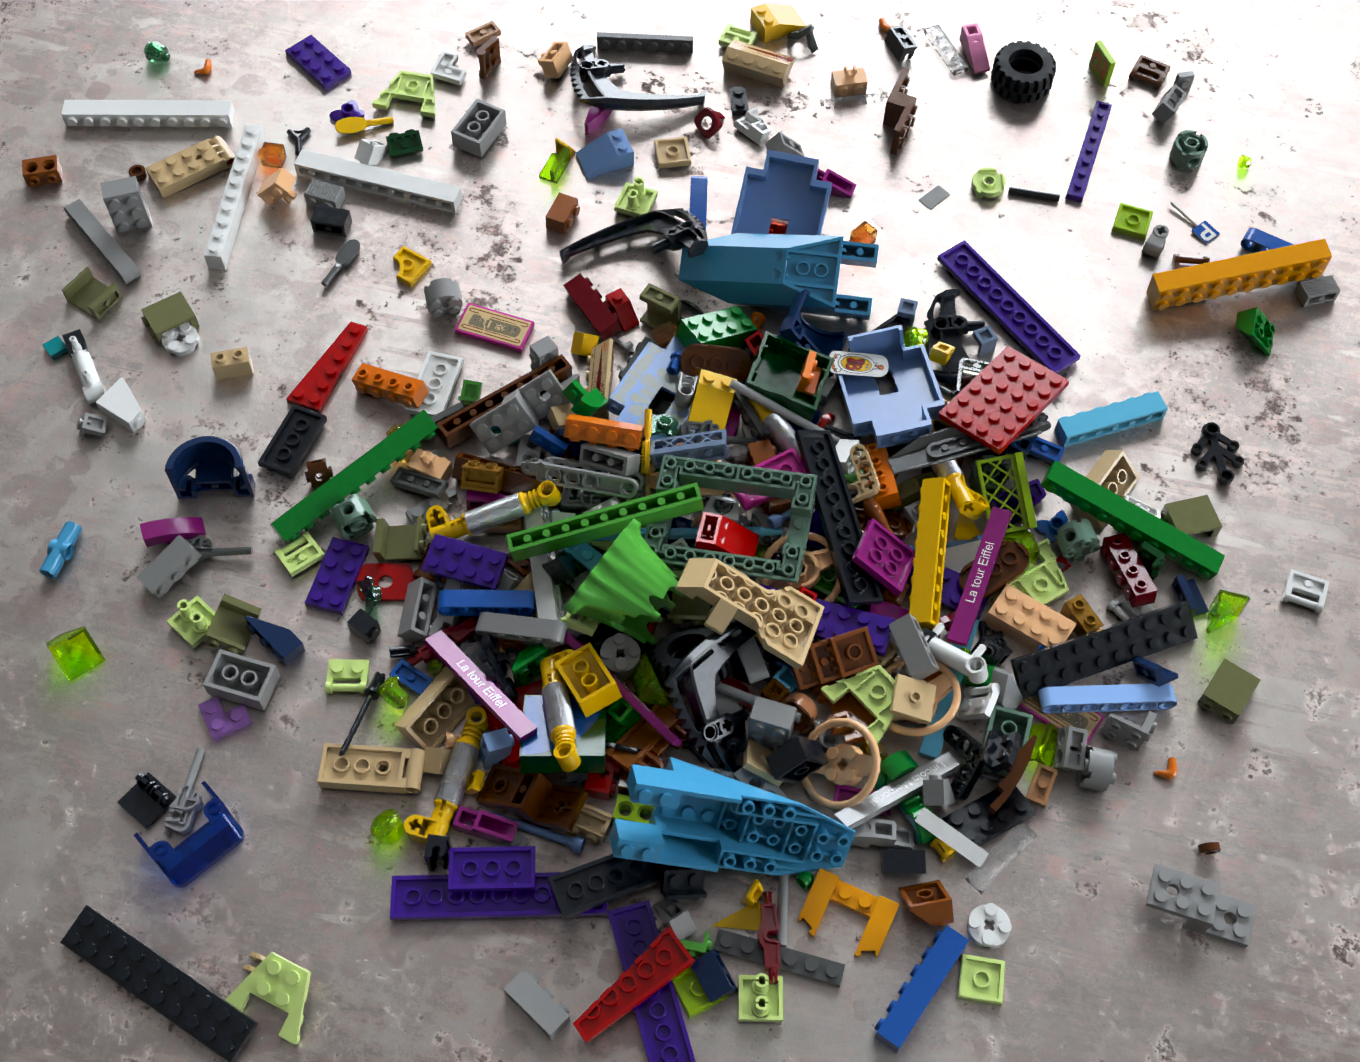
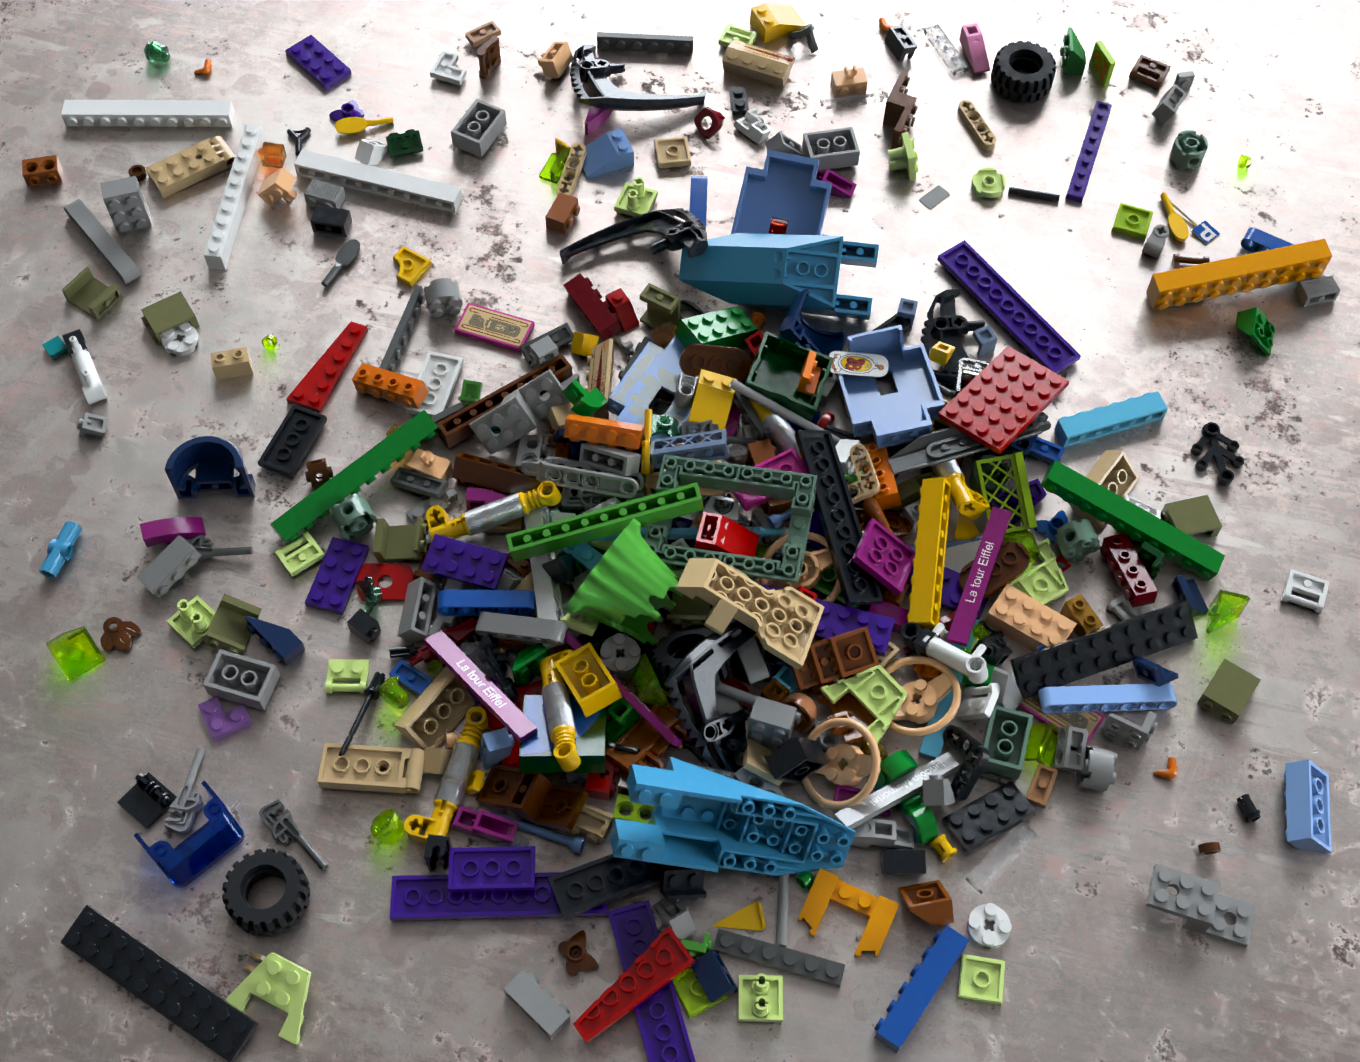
white slope [96,377,147,433] -> none
yellowish green wing [372,70,436,118] -> none
pearl gold hinge [460,460,504,494] -> none
blue plate [529,425,569,457] -> none
blue pin [666,351,681,375] -> none
yellow slope [740,879,764,908] -> none
dark red piece [757,891,781,985] -> none
clear orange brick [849,221,878,244] -> none
light grey brick [888,613,940,680] -> none
tan plate [890,674,936,725] -> none
clear neon green hair [903,326,929,350] -> none
white sticker [915,808,989,867] -> none
black bracket [981,730,1022,773] -> none
reddish brown slope [987,735,1037,815] -> none
none -> reddish brown plate [100,617,141,652]
none -> black tyre [222,848,310,937]
none -> dark grey piece [259,799,328,871]
none -> clear neon green hinge [262,334,278,350]
none -> dark grey plate [379,285,425,372]
none -> dark grey plate [519,323,574,363]
none -> tan beam [556,143,587,196]
none -> reddish brown animal [558,930,599,976]
none -> light grey brick [802,127,860,170]
none -> yellowish green plate [887,132,919,181]
none -> tan beam [957,99,997,150]
none -> clear neon green hinge [972,623,990,640]
none -> green slope [1060,27,1086,76]
none -> yellow piece [1160,192,1189,242]
none -> black pin [1237,794,1261,822]
none -> light blue slope [1284,759,1332,853]

